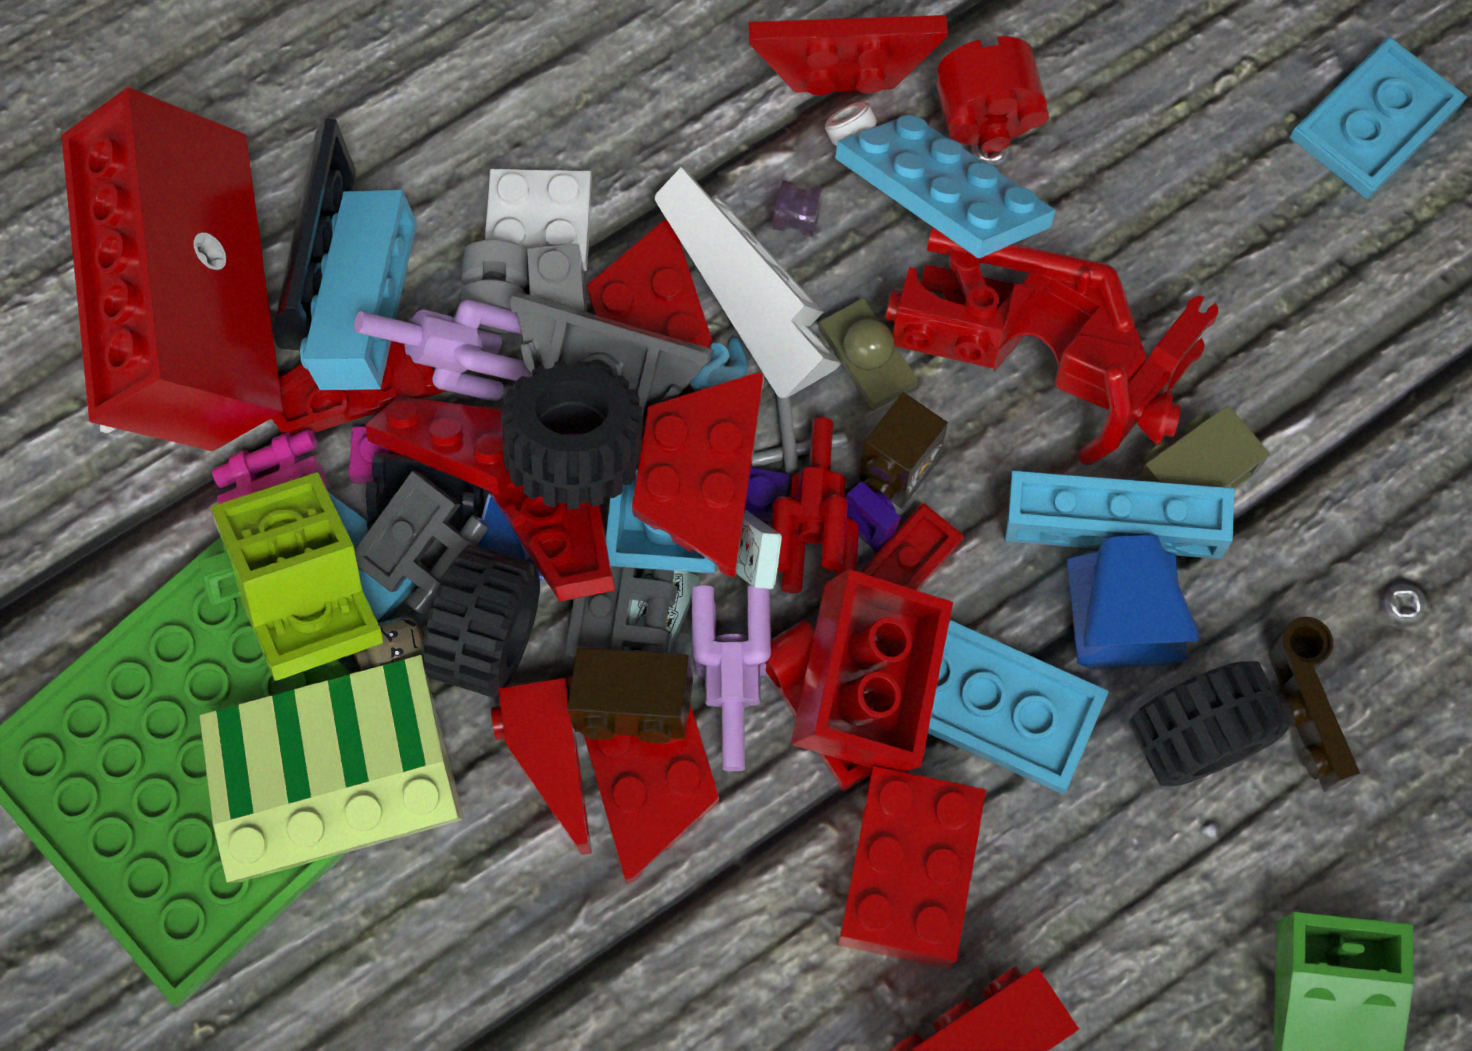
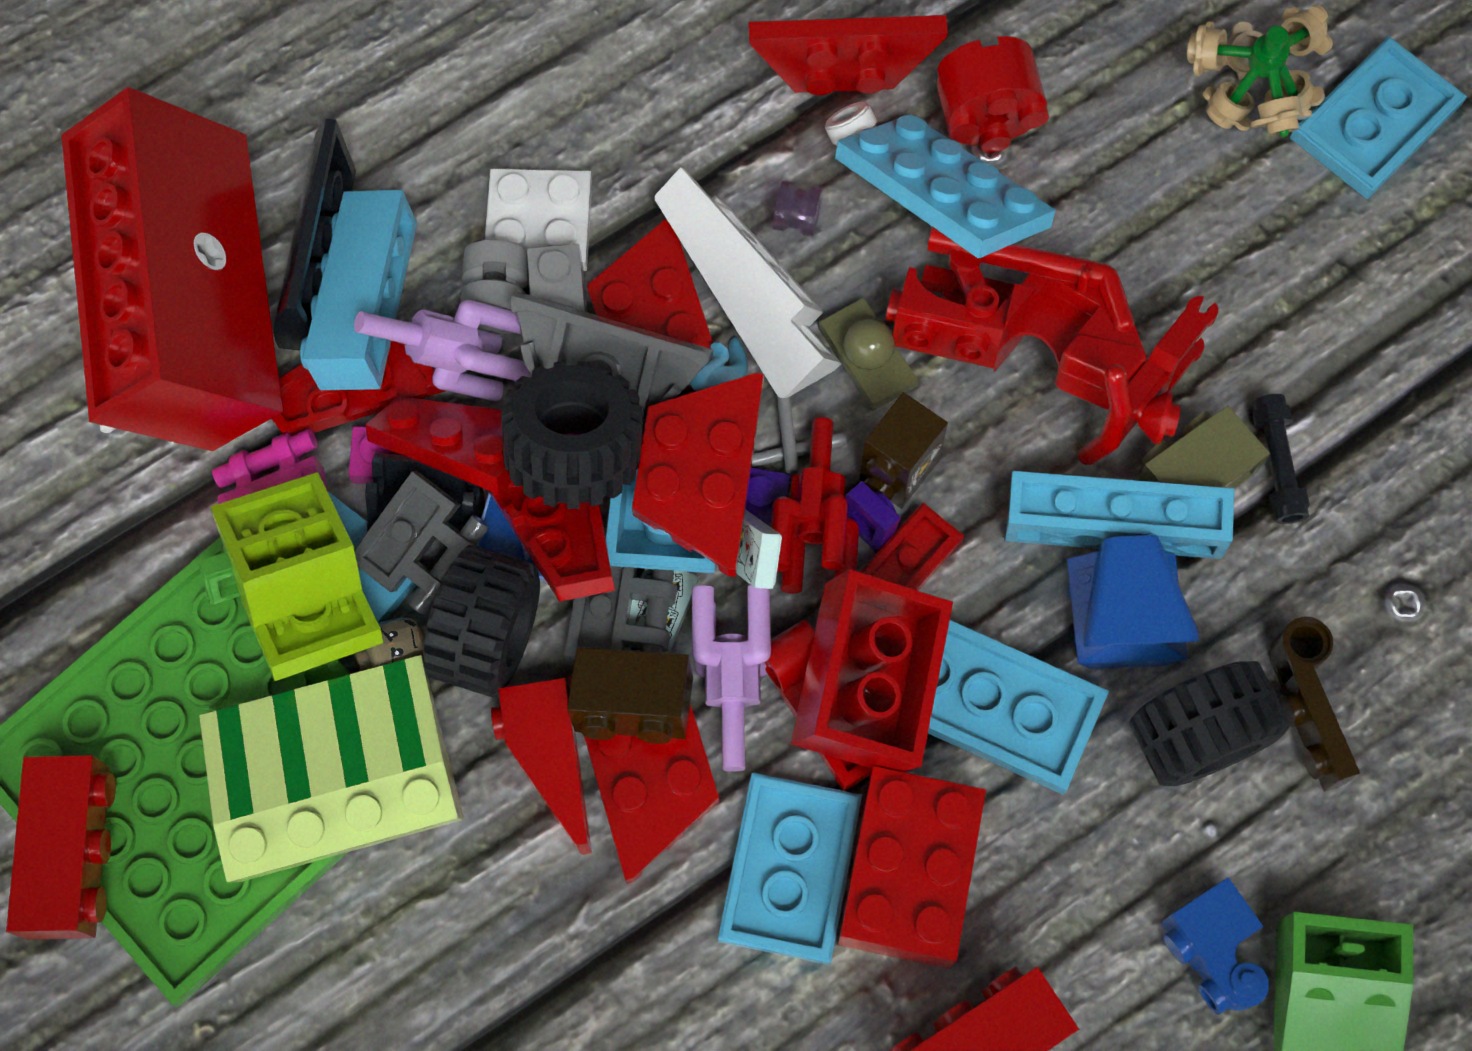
none -> red brick [6,755,116,940]
none -> medium azure tile [718,773,862,965]
none -> blue brick [1161,877,1269,1015]
none -> tan plant [1187,5,1333,137]
none -> black bar [1252,394,1310,524]

